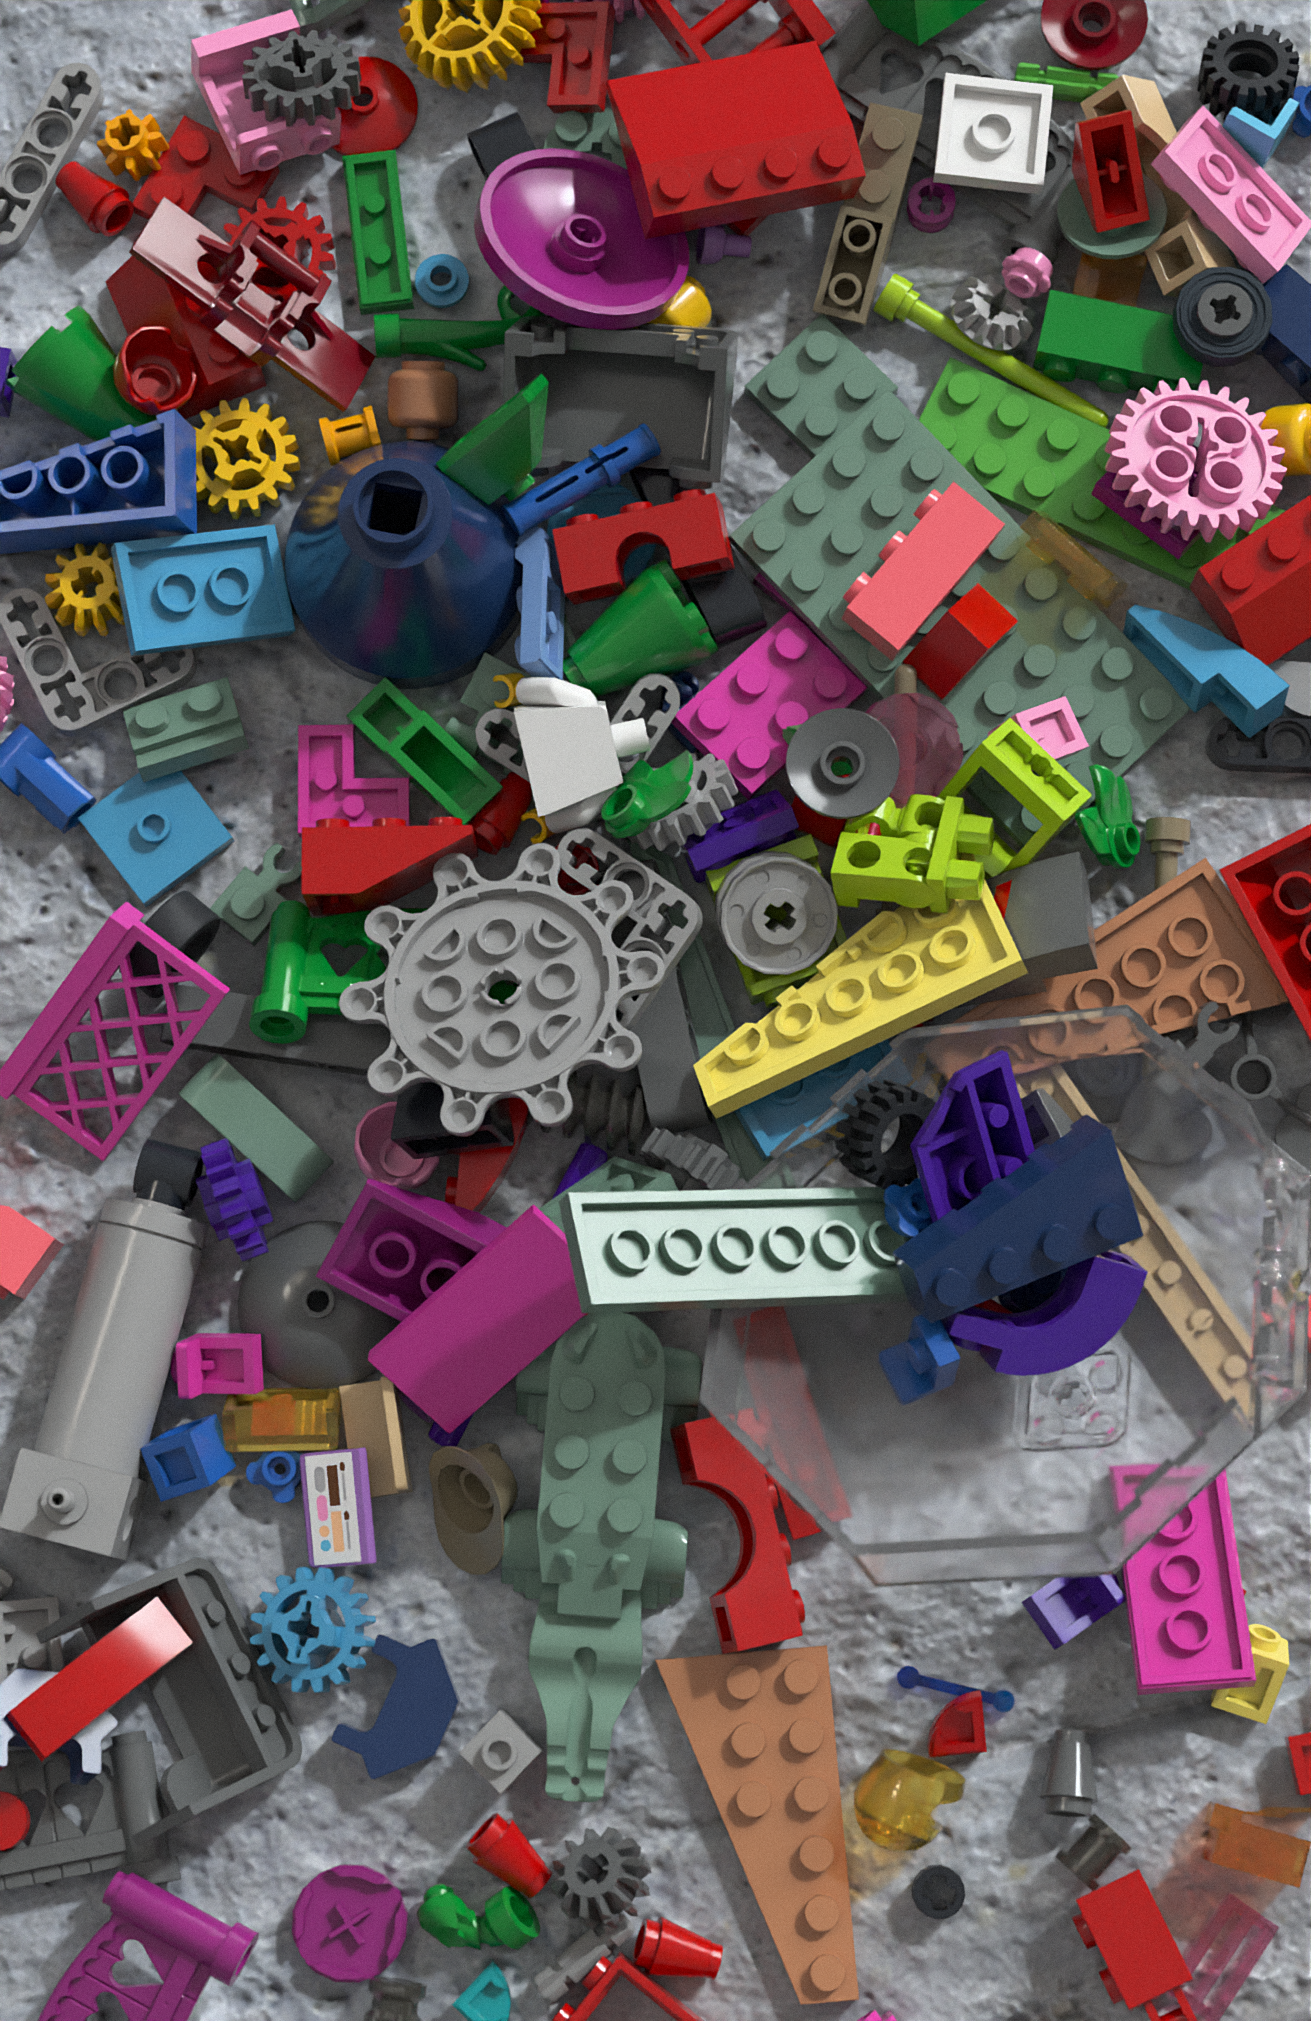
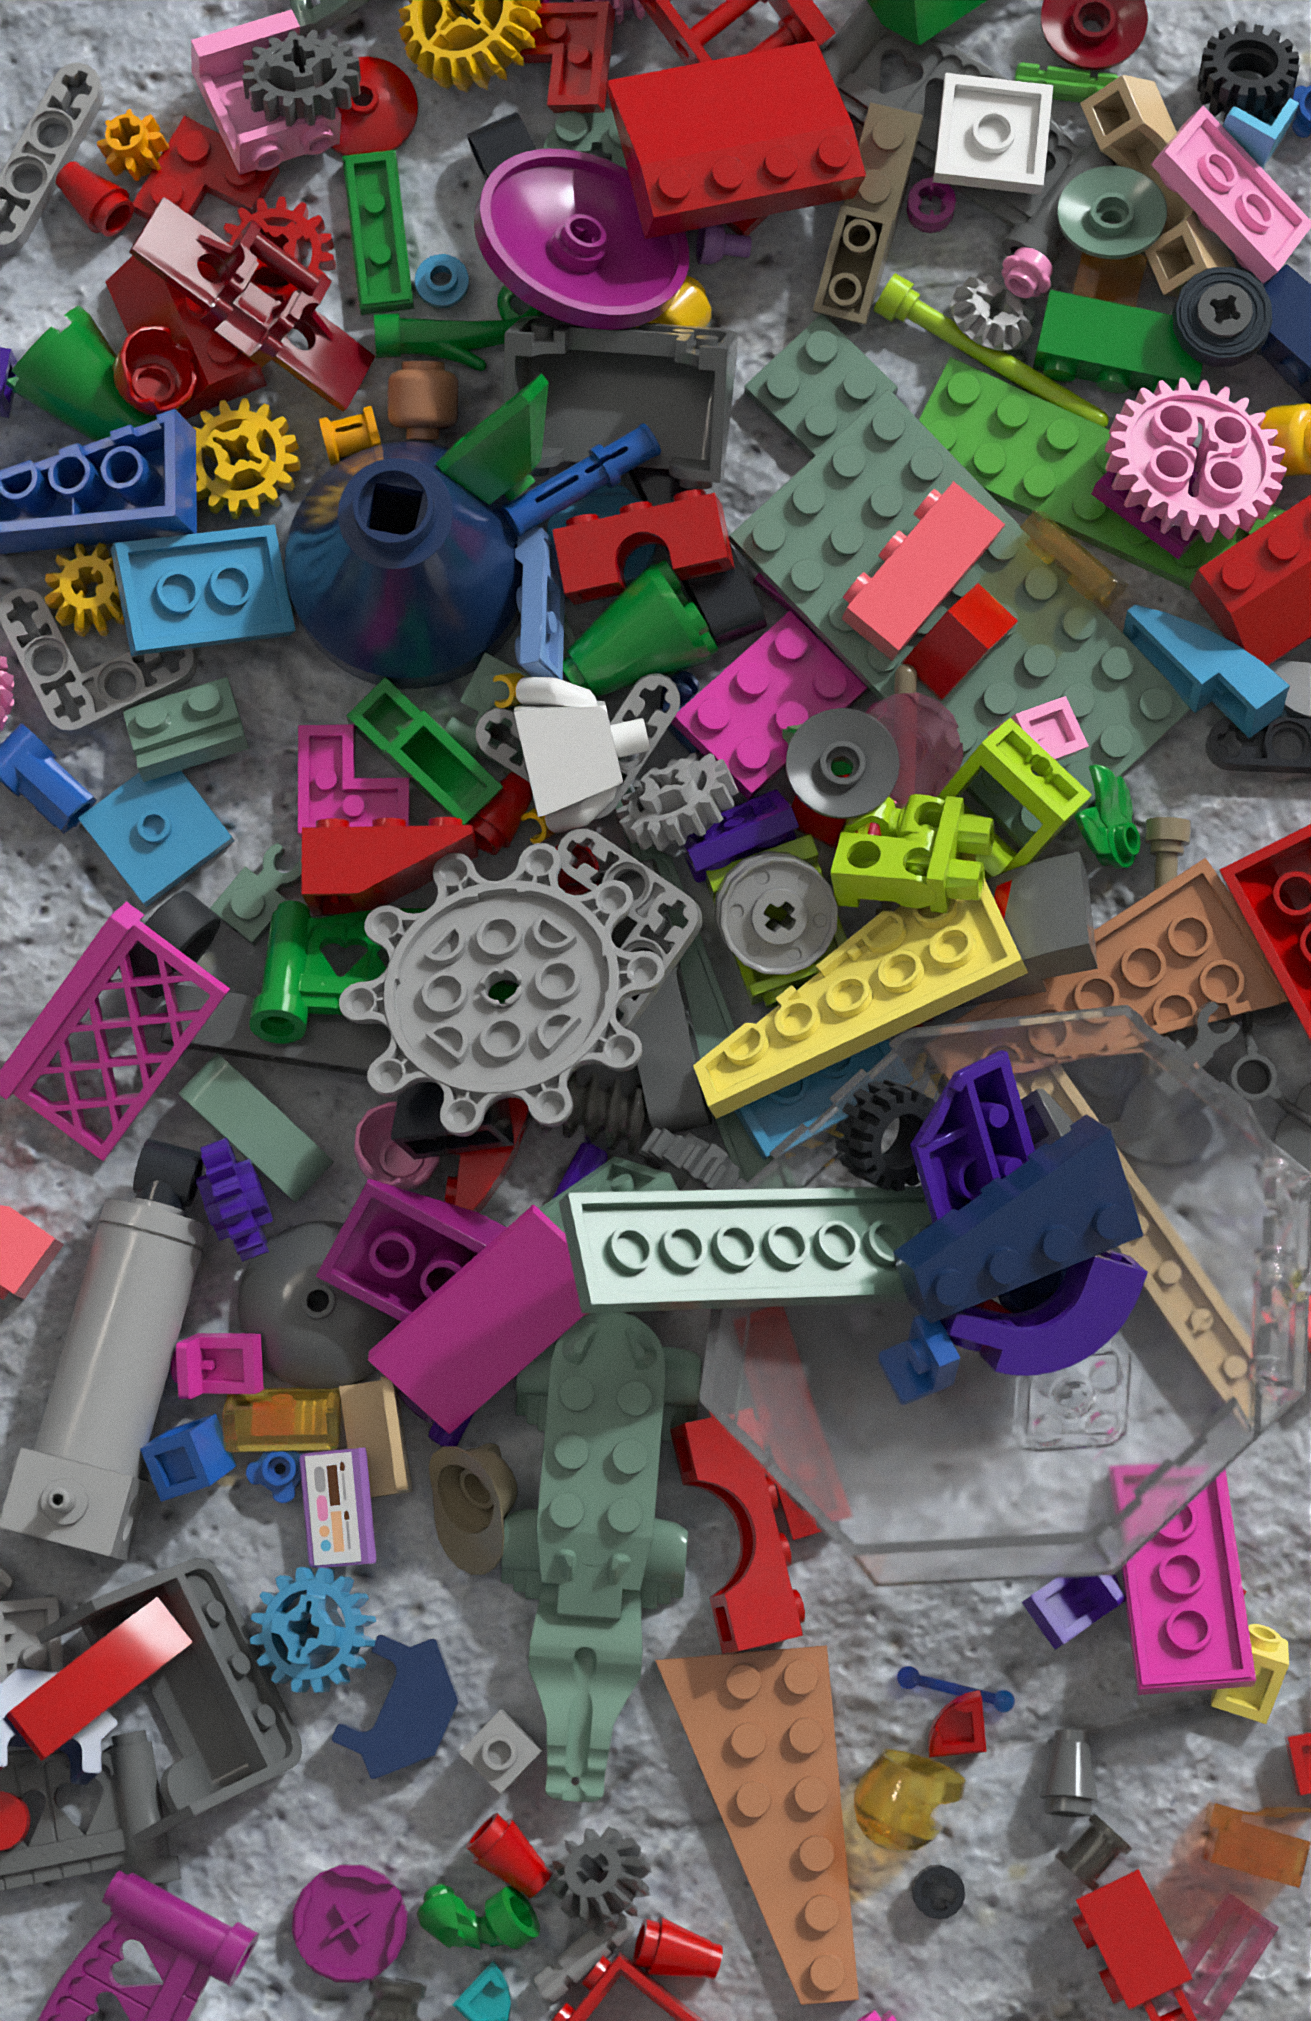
green plate [601,750,693,838] -> none
blue plate [883,1178,933,1238] -> none
red slope [1071,110,1150,233] -> none

